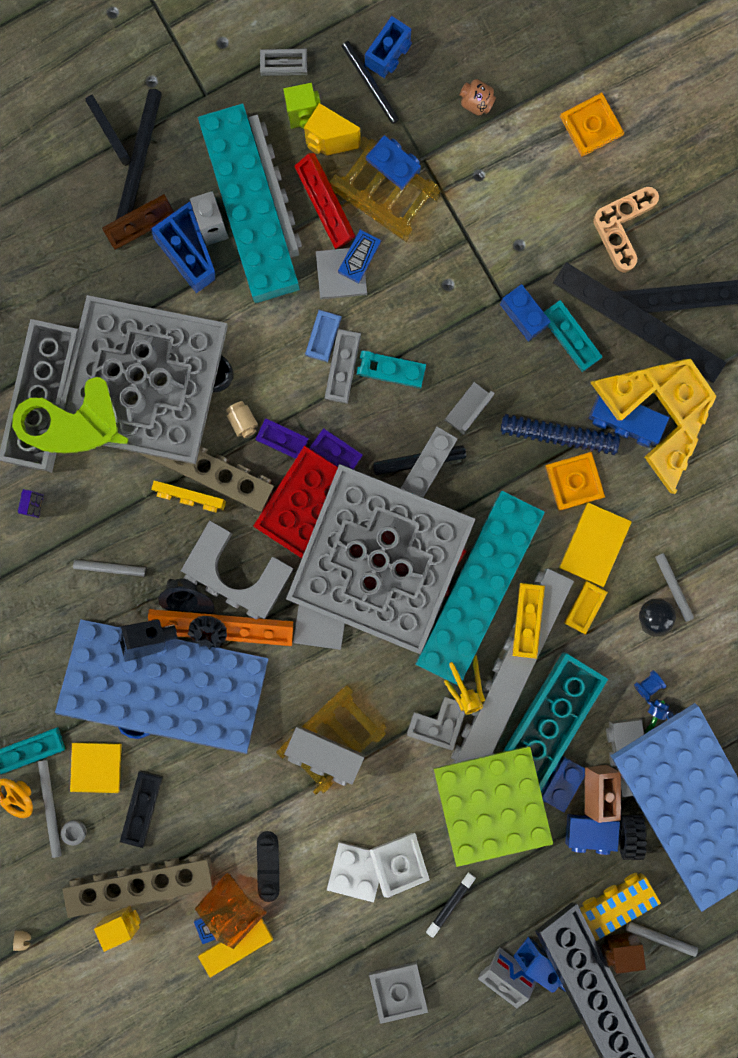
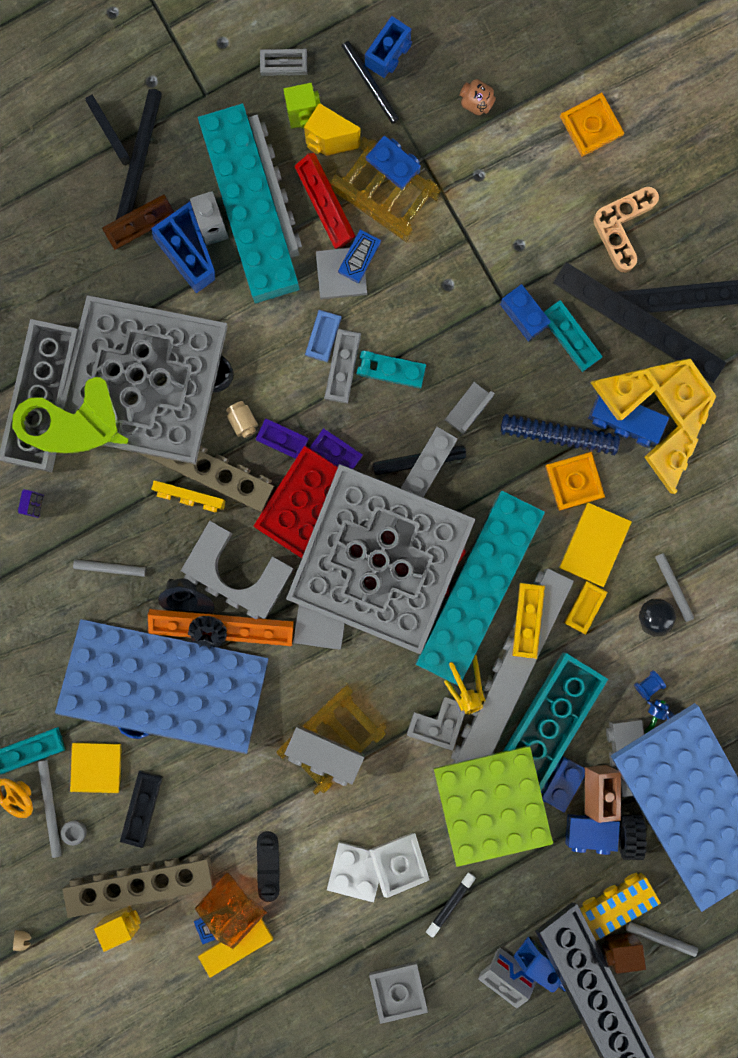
black torso [119,619,177,662] -> none

